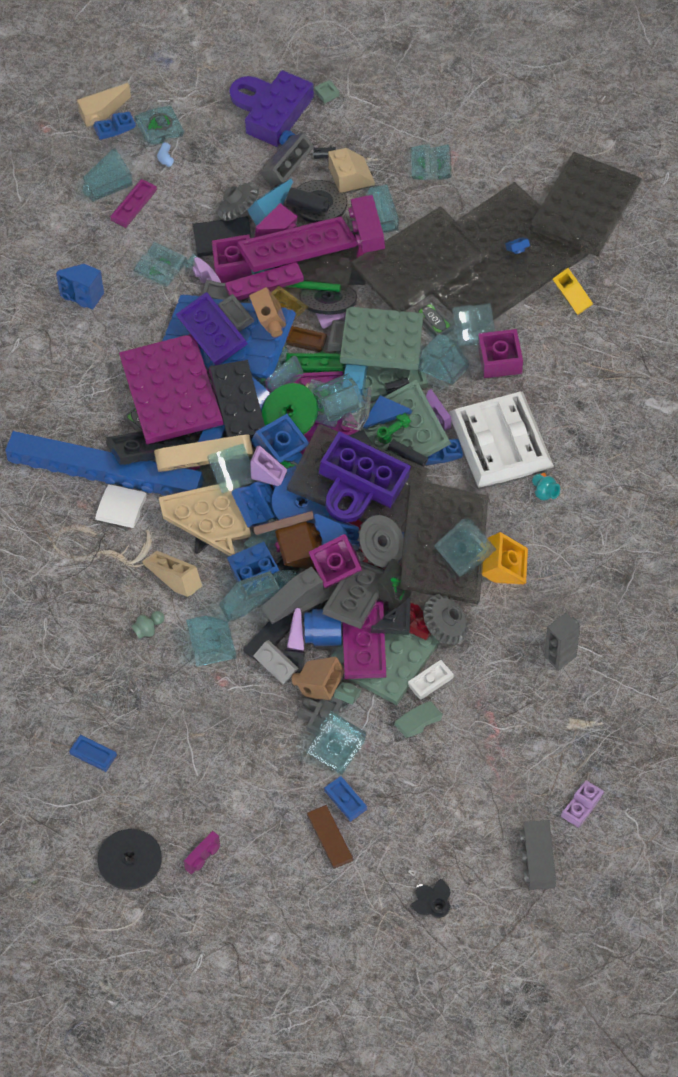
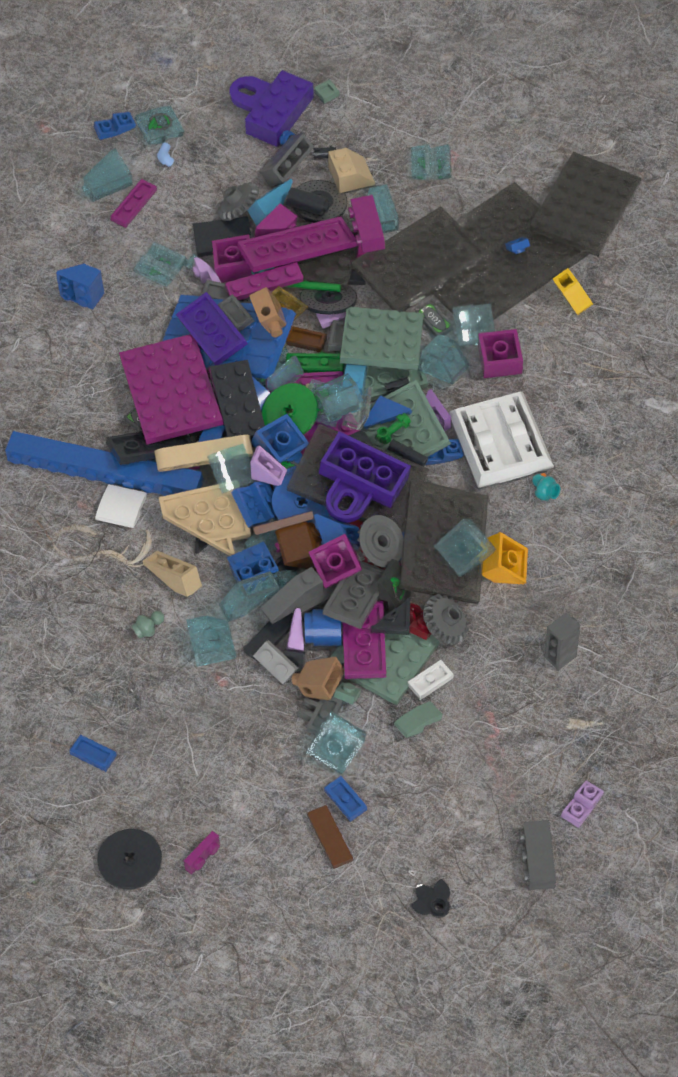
tan slope [77,83,131,127] -> none

